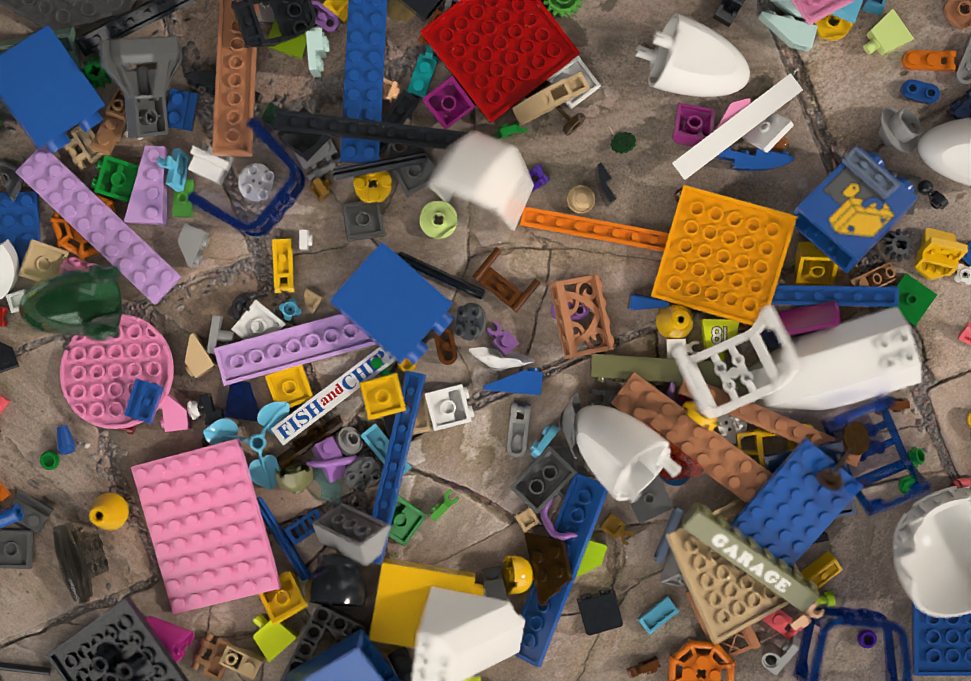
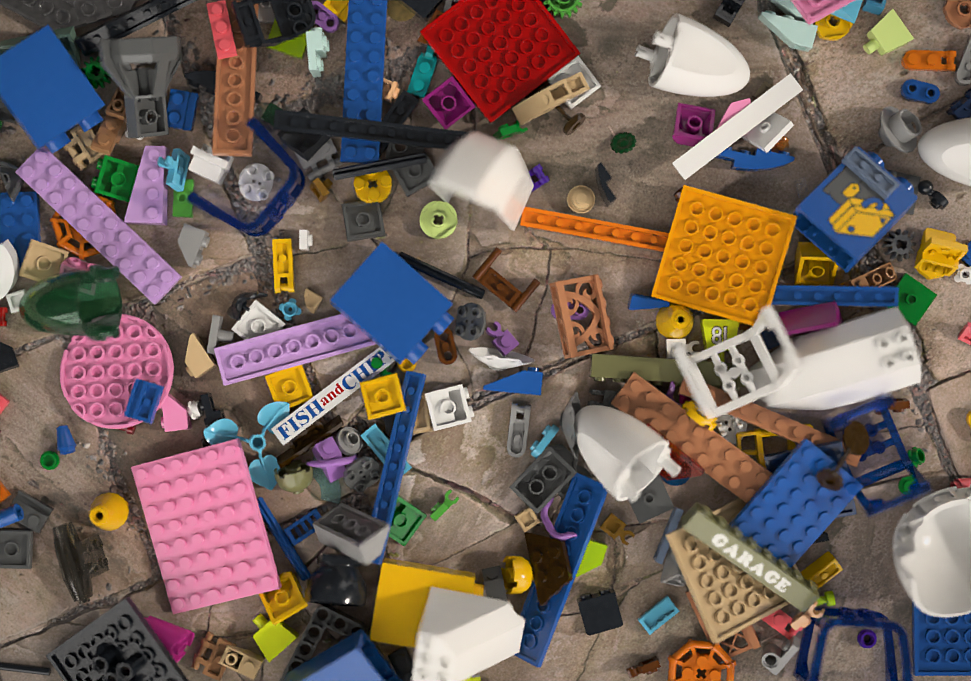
clear blue wing [225,381,259,422] -> none
none -> coral plate [206,0,238,60]

